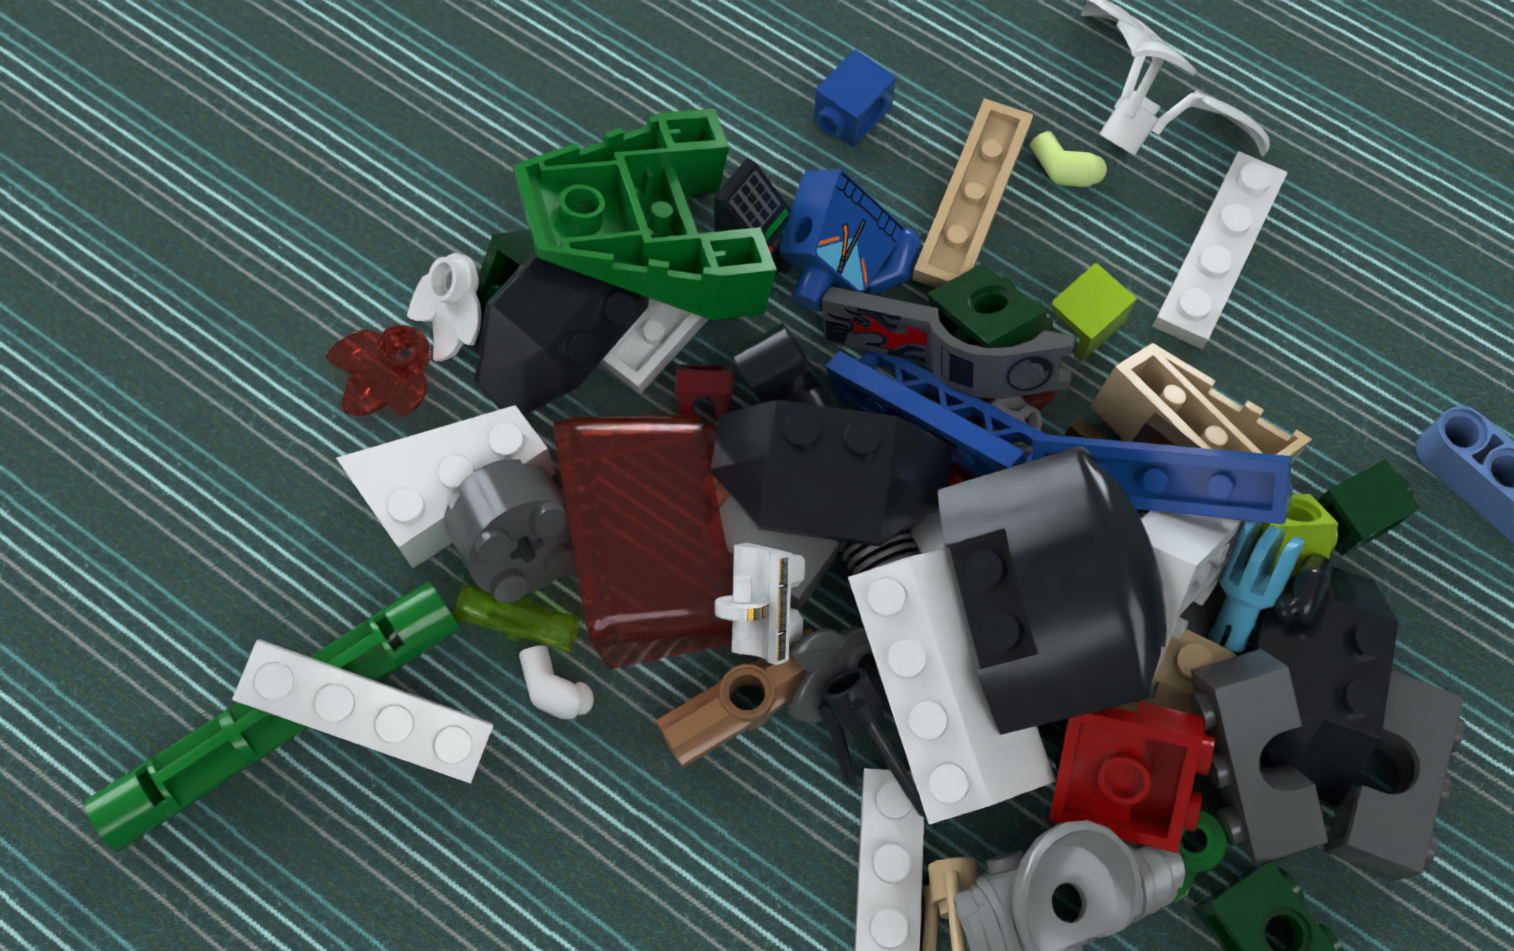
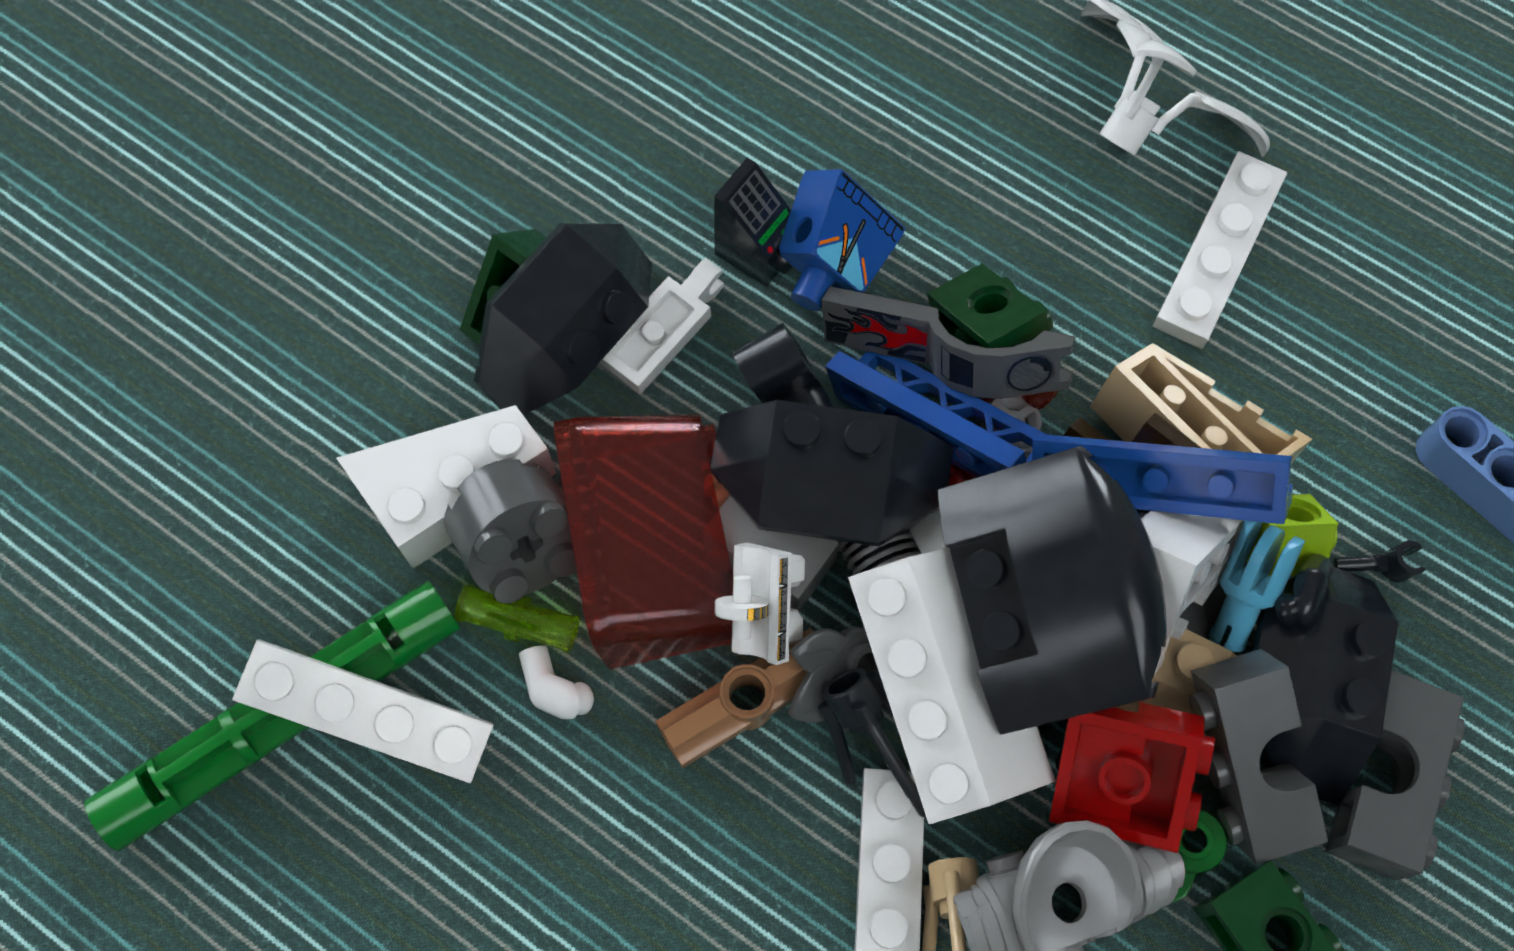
clear red plate [325,325,431,418] -> none
white plate [407,253,481,362] -> none
green wedge [513,109,777,320] -> none
dark red tile [675,364,735,420] -> none
blue brick [814,49,896,148] -> none
blue arm [864,226,922,295] -> none
tan plate [912,98,1034,288] -> none
yellowish green arm [1030,131,1107,187] -> none
lime panel [1051,263,1137,362] -> none
dark green brick [1317,459,1421,556] -> none
none -> black hand [1333,540,1426,583]

